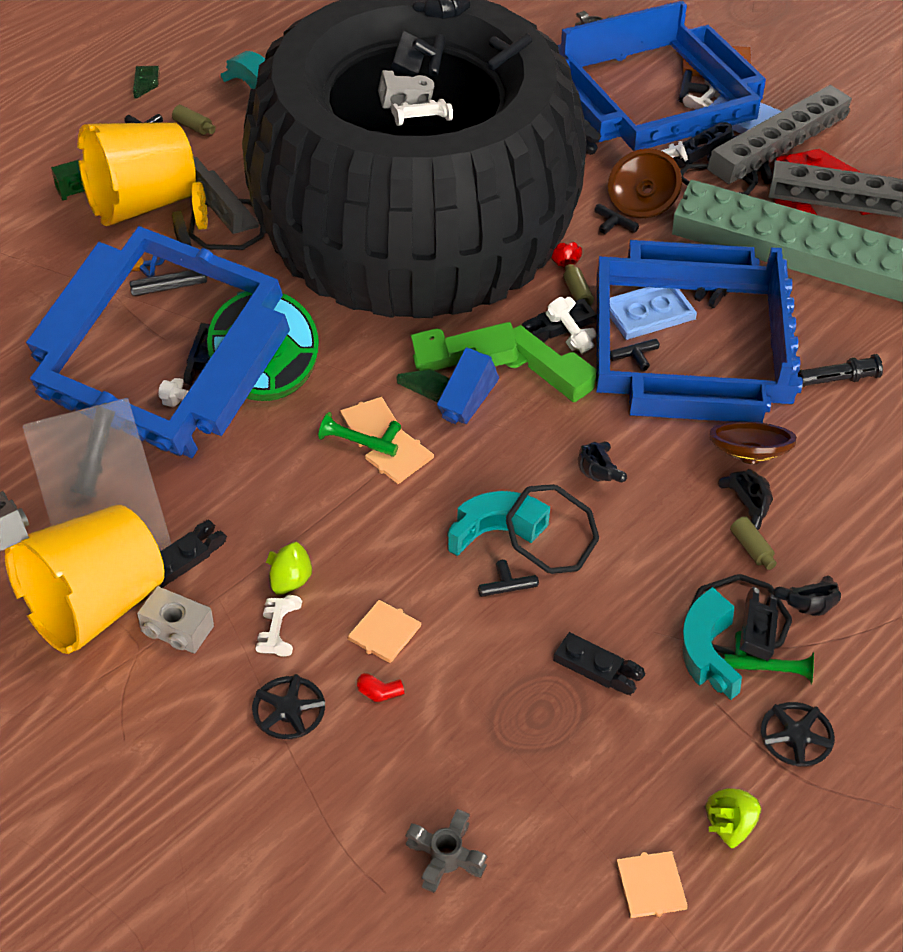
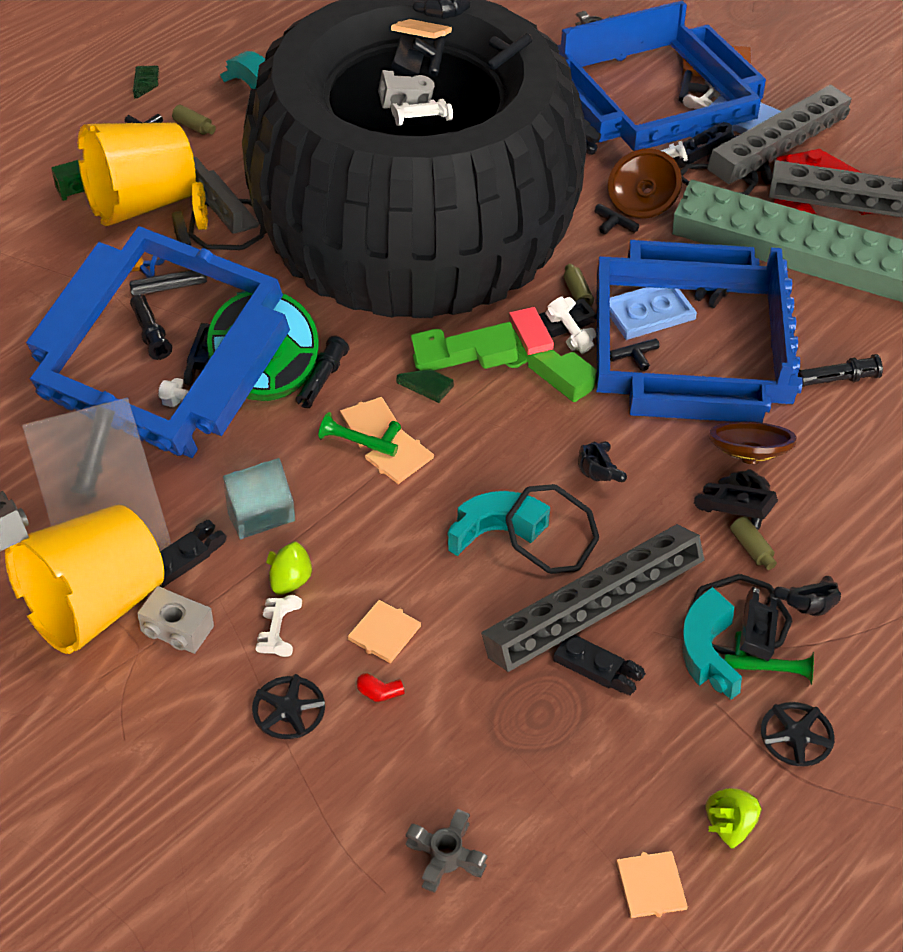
blue slope [437,347,499,425] -> none
black piece [478,559,539,597] -> none
red plate [551,242,582,267] -> none
none -> black pin [130,294,172,360]
none -> clear light blue slope [223,458,295,539]
none -> black pin [296,336,350,408]
none -> light nougat piece [391,19,452,39]
none -> dark grey brick [481,524,705,672]
none -> coral tile [509,307,554,355]
none -> black hinge [694,483,778,519]

